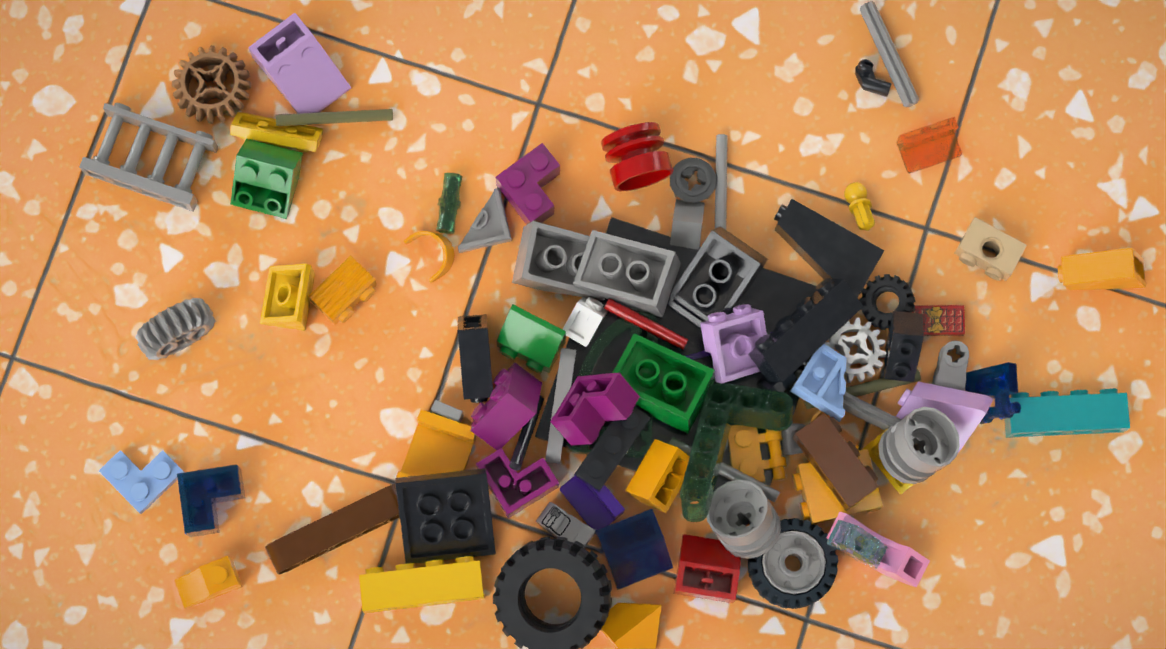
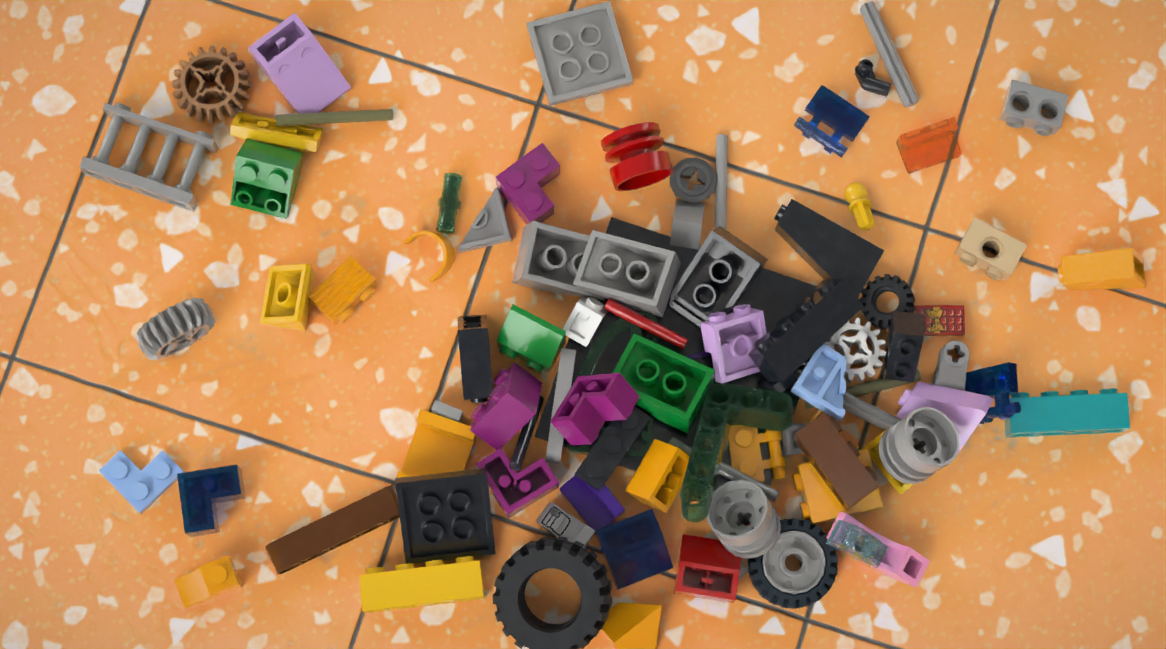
none -> light grey plate [526,1,633,107]
none -> clear blue plate [794,85,870,158]
none -> light grey brick [999,79,1069,136]

